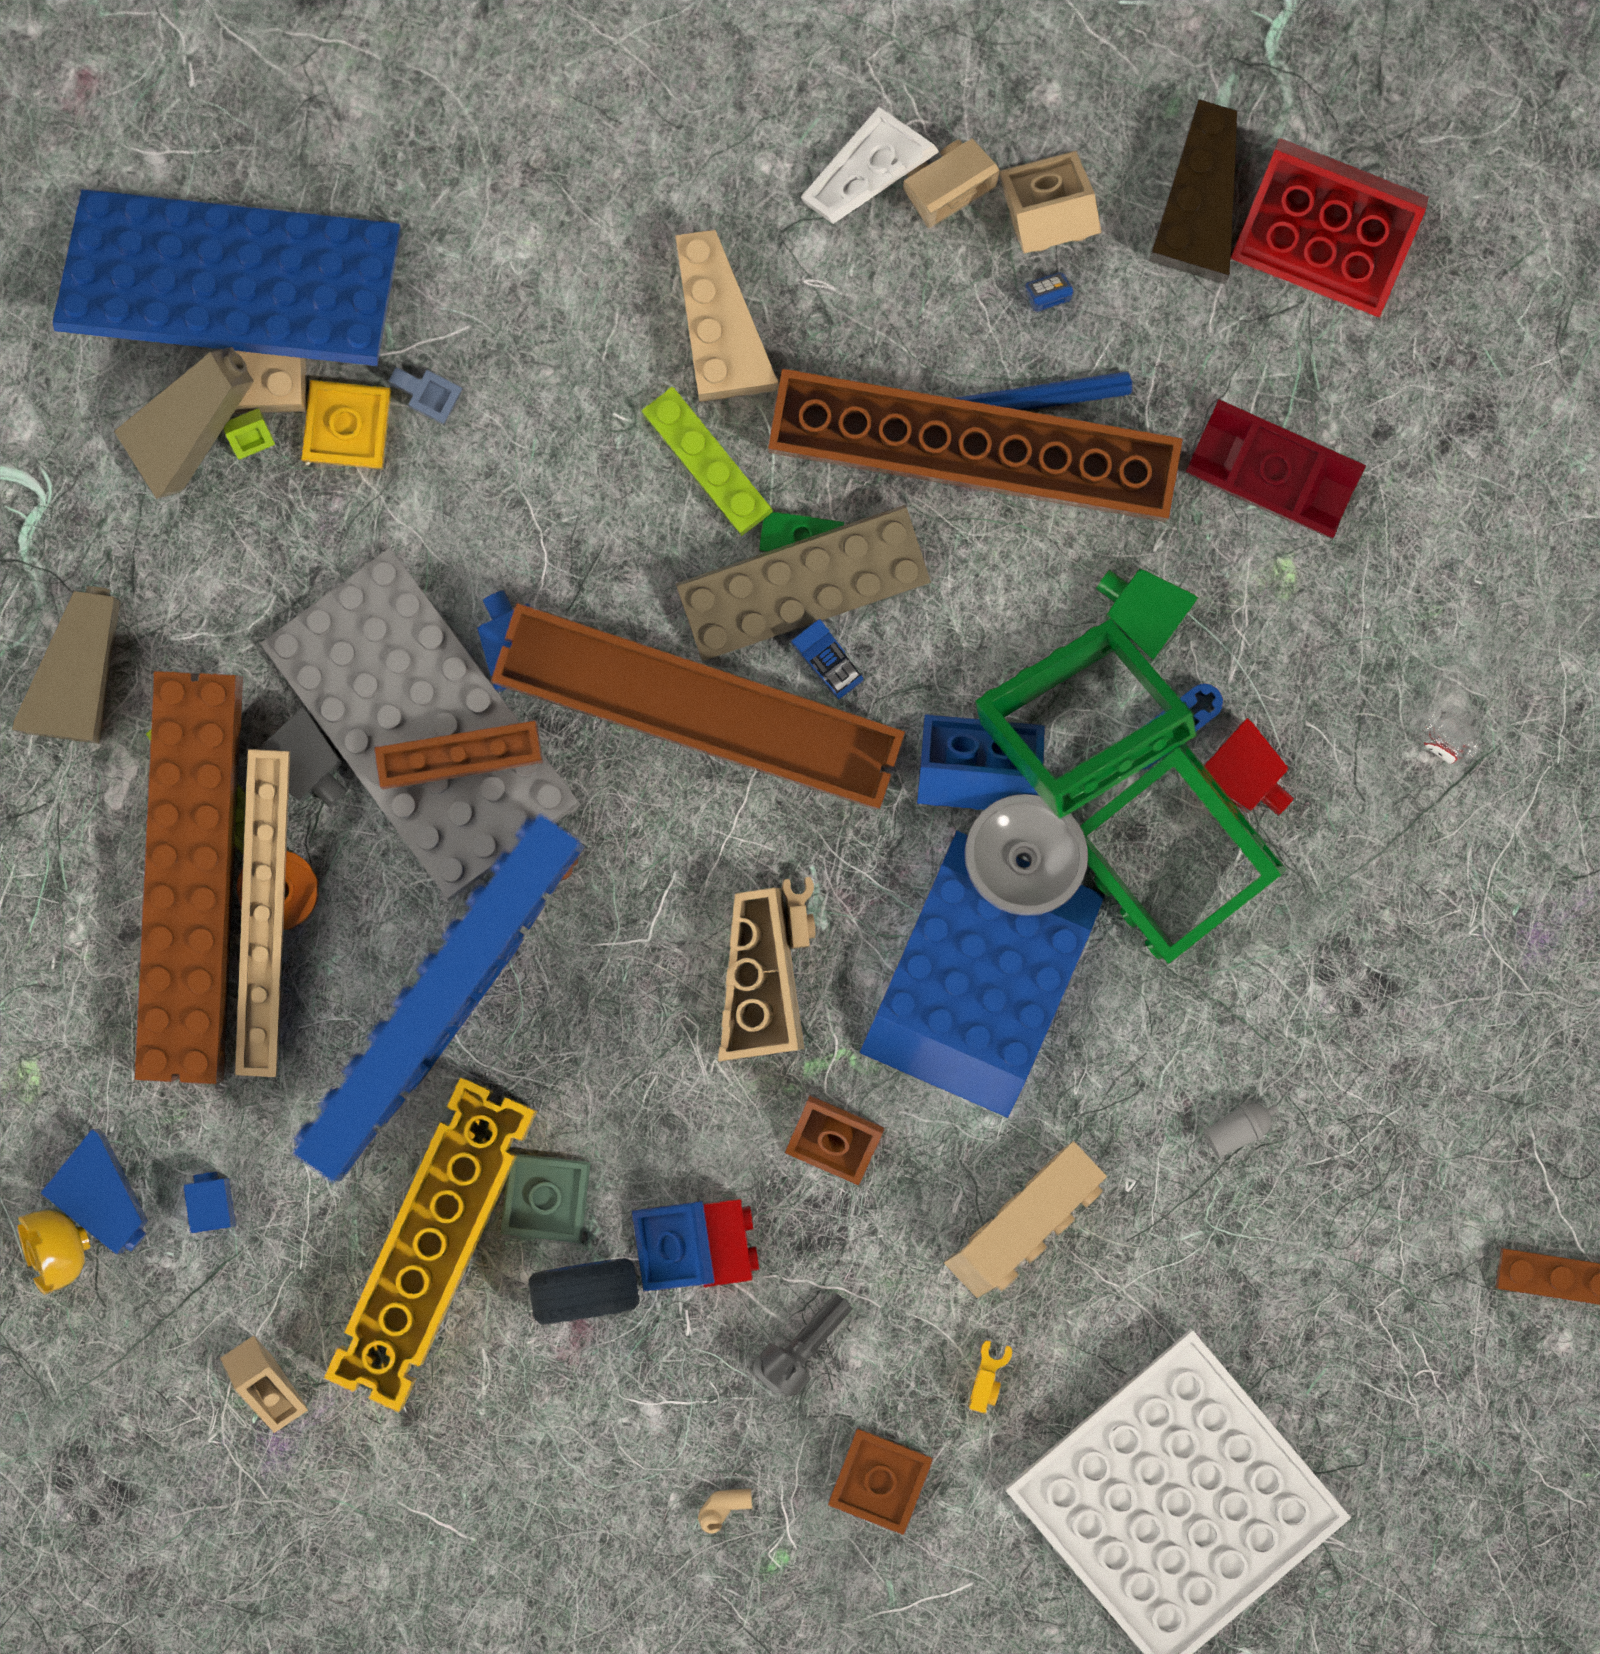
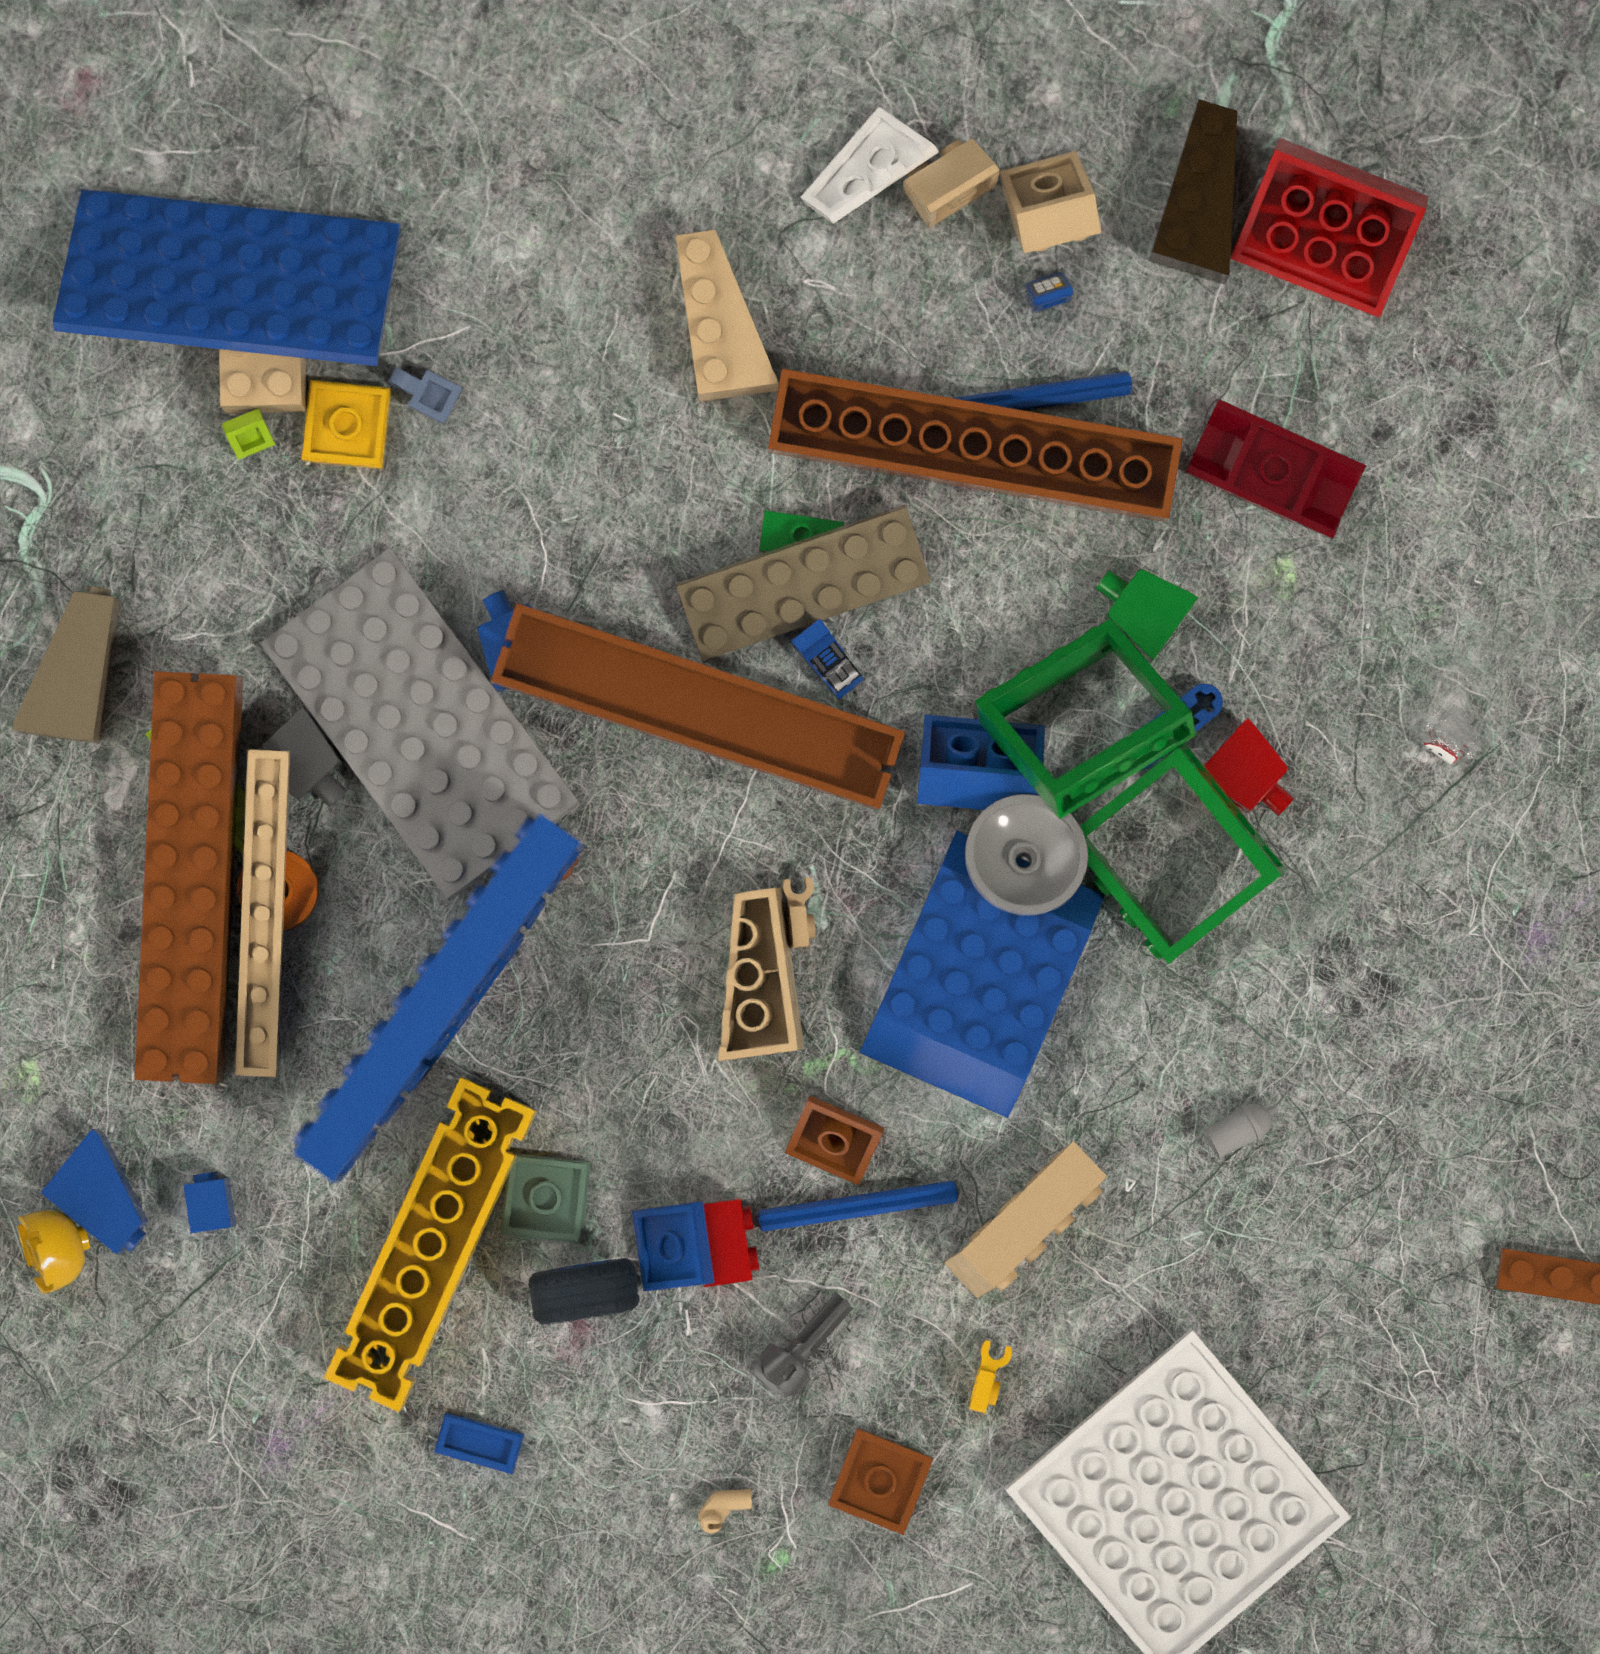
dark tan slope [114,347,254,499] -> none
tan slope [220,1335,308,1433] -> none
dark orange plate [374,721,543,790] -> none
lime plate [641,386,773,537] -> none
none -> blue tile [434,1412,524,1474]
none -> blue axle [757,1181,958,1232]

